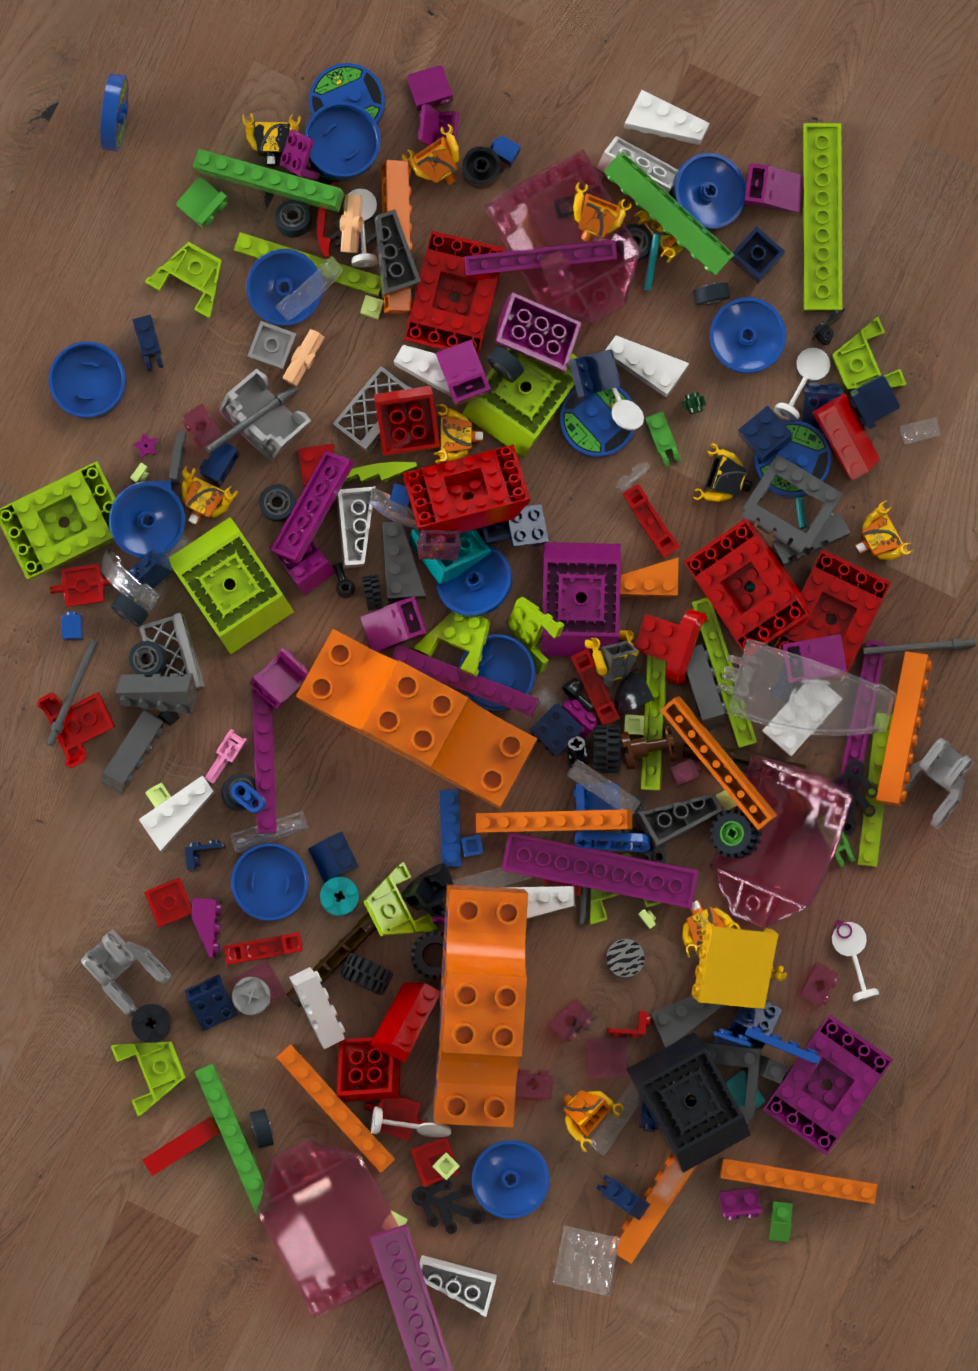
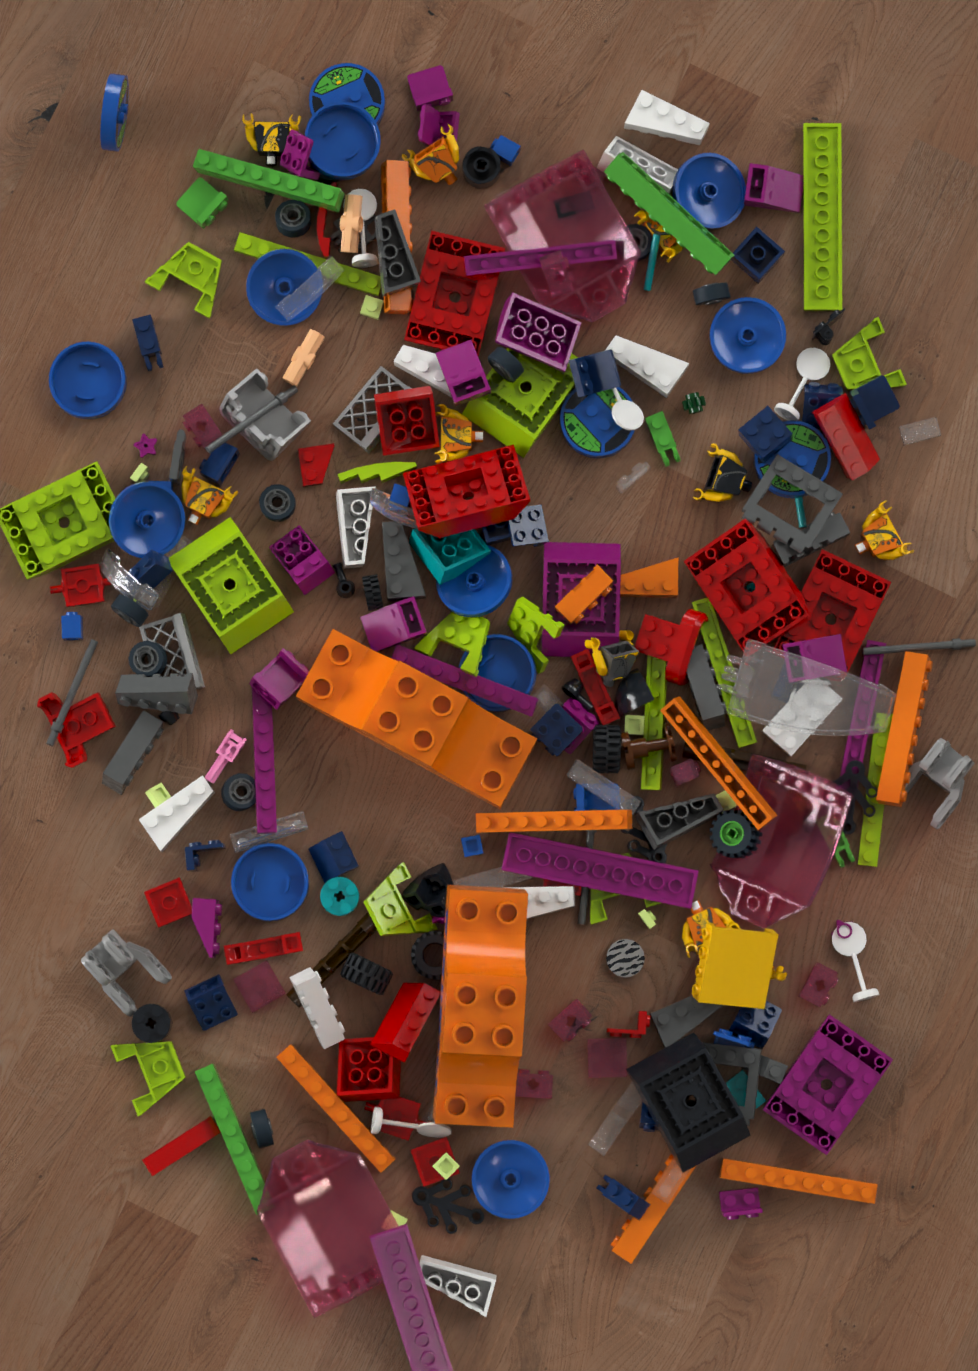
blue plate [231,782,266,813] -> none
light grey tile [232,977,271,1015] -> none
light grey plate [247,321,297,370] -> none
magenta plate [271,451,355,563] -> none
clear pink brick [417,530,461,560] -> none
blue plate [439,789,461,867] -> none
clear plate [553,1226,620,1296] -> none
torso [563,1090,624,1152] -> none
black connector [567,736,589,769] -> none
torso [573,182,632,242] -> none
blue beam [575,830,651,852] -> none
red slope [622,483,680,558] -> none
blue plate [745,1026,820,1065] -> none
bright green slope [769,1201,793,1242] -> none
none -> orange wedge [555,564,613,625]

